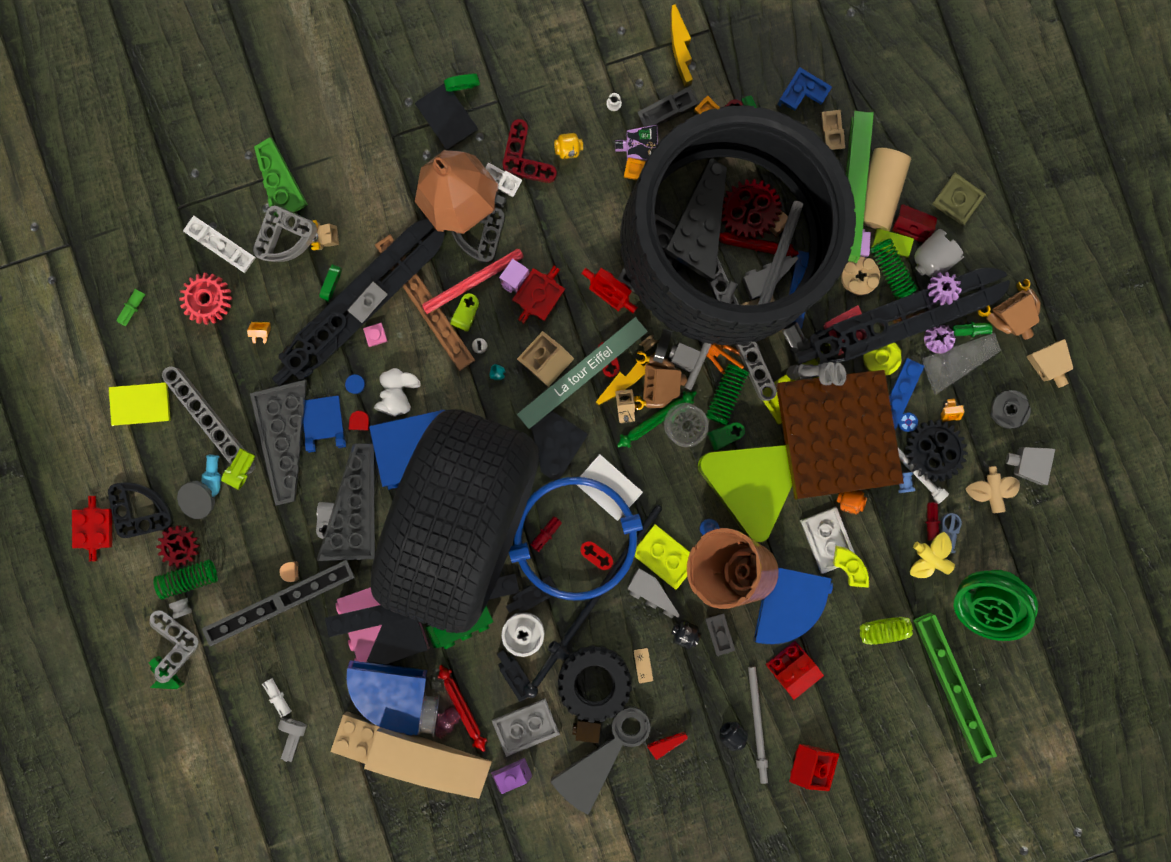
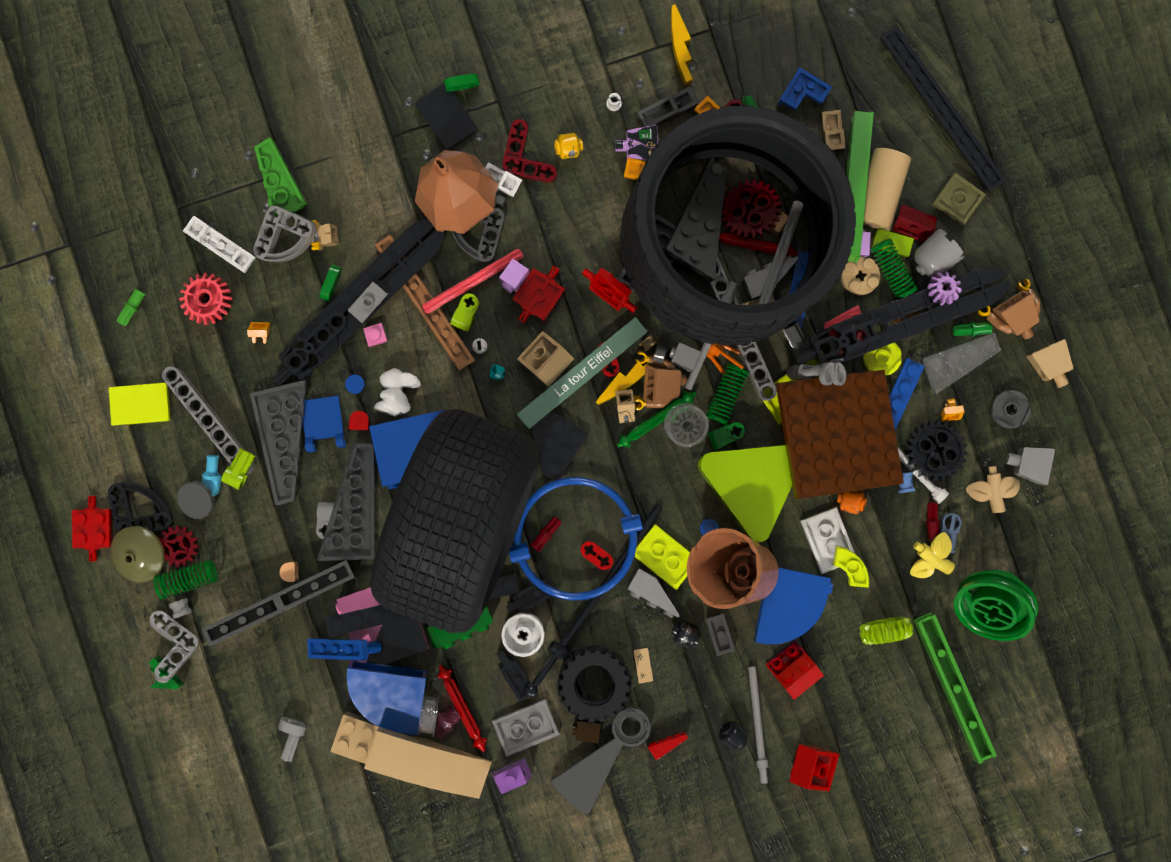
white pin [262,678,292,717] -> none
white tile [576,454,643,521] -> none
blue tile [898,413,918,432] -> none
lavender gear [924,324,956,353] -> none
none -> olive dish [110,526,165,583]
none -> blue piece [307,638,382,660]
none -> black plate [879,26,1006,192]

